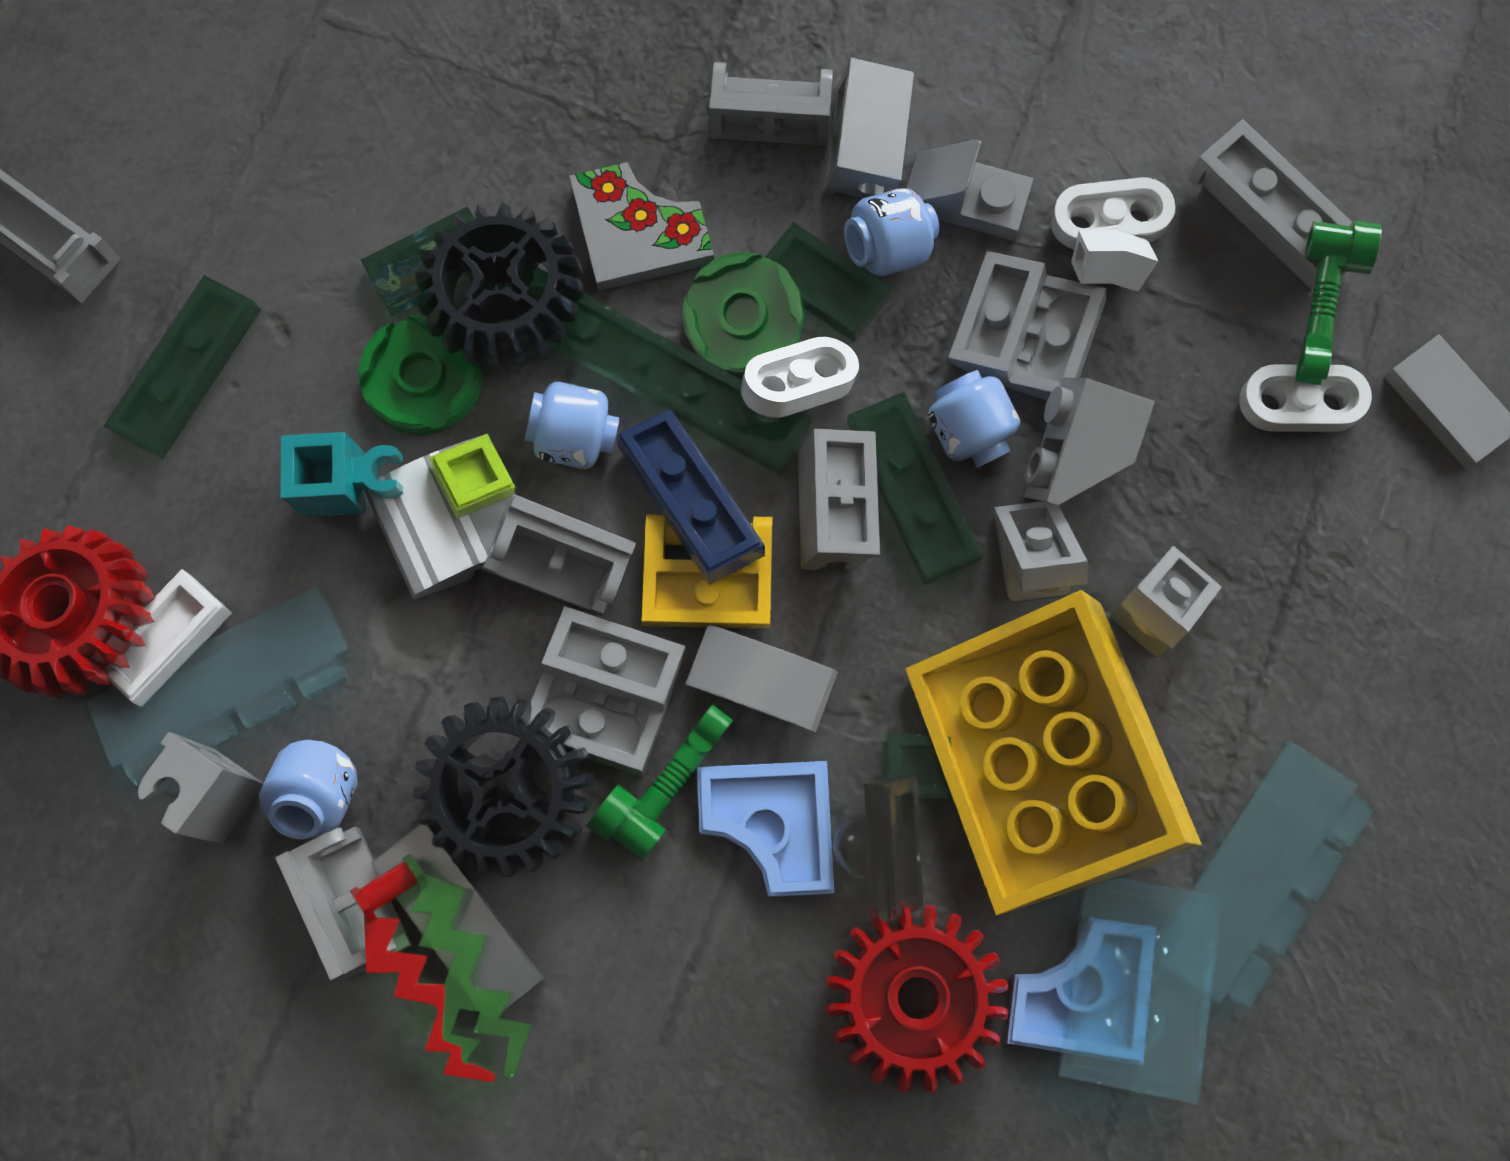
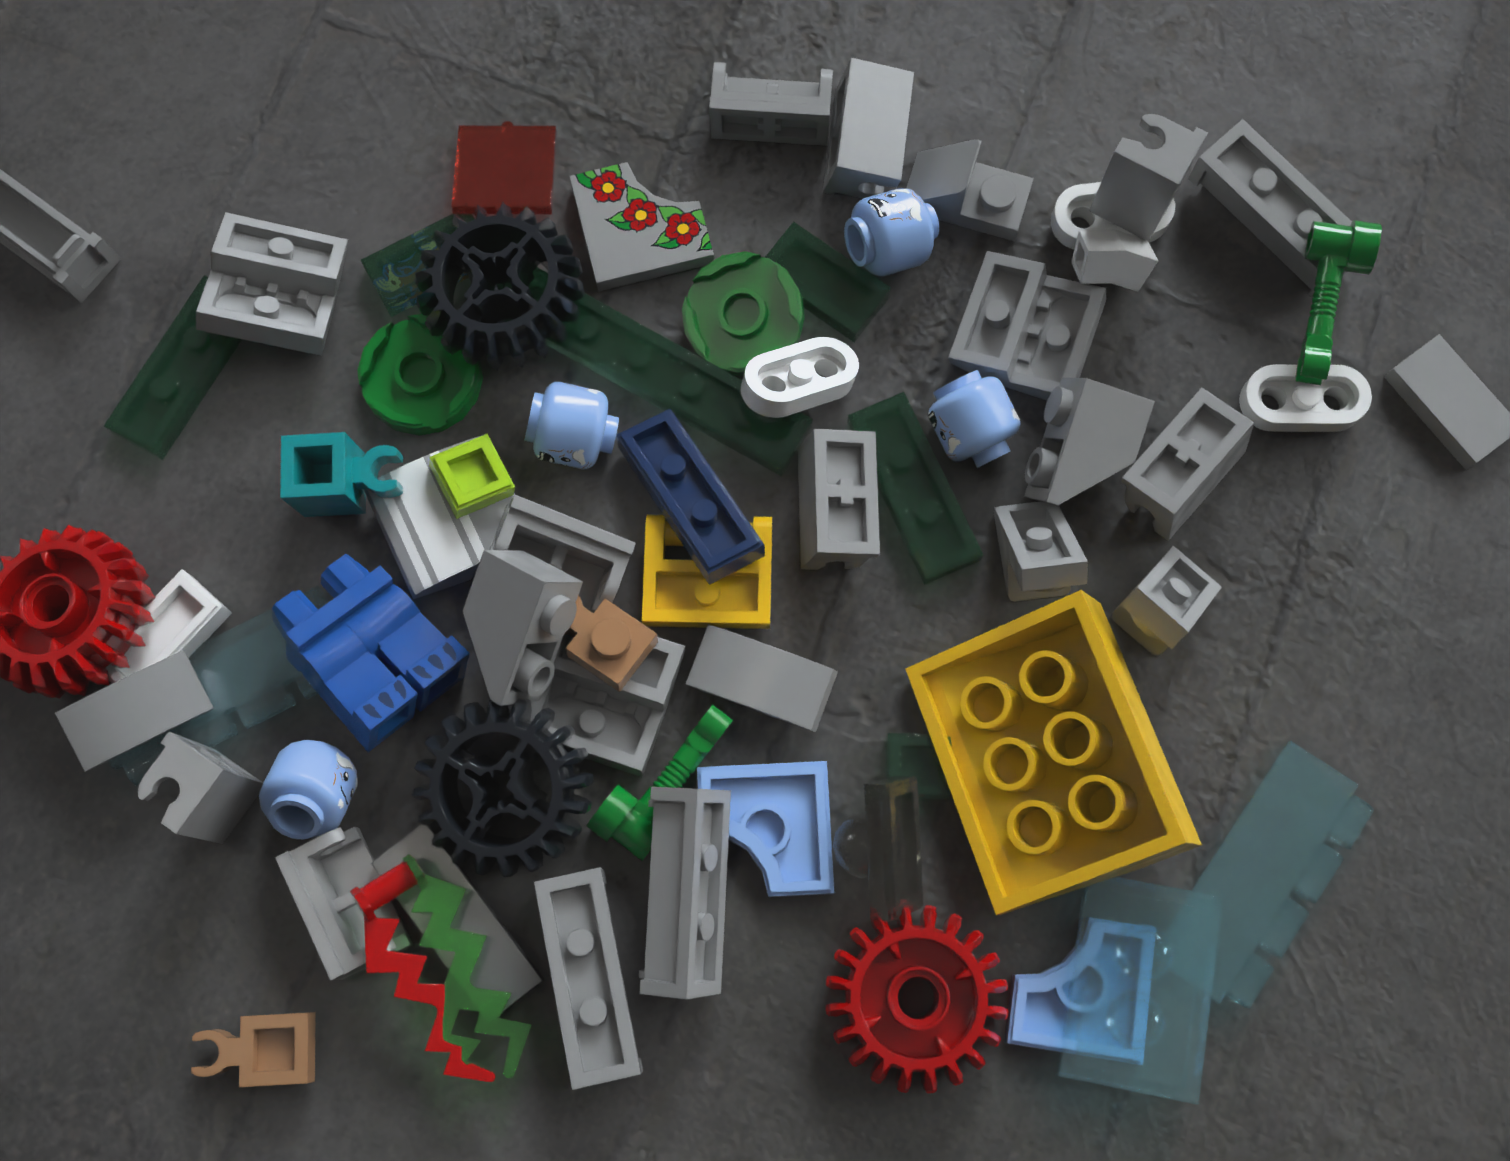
none -> light grey slope [55,650,214,772]
none -> medium nougat plate [191,1012,316,1087]
none -> light grey slope [196,212,348,356]
none -> blue hips [272,554,470,752]
none -> clear red piece [451,121,557,215]
none -> light grey slope [463,550,583,706]
none -> light grey container [534,867,643,1090]
none -> medium nougat plate [564,595,658,692]
none -> light grey container [639,787,731,1000]
none -> light grey hinge [1089,114,1208,242]
none -> light grey hinge [1121,388,1254,541]

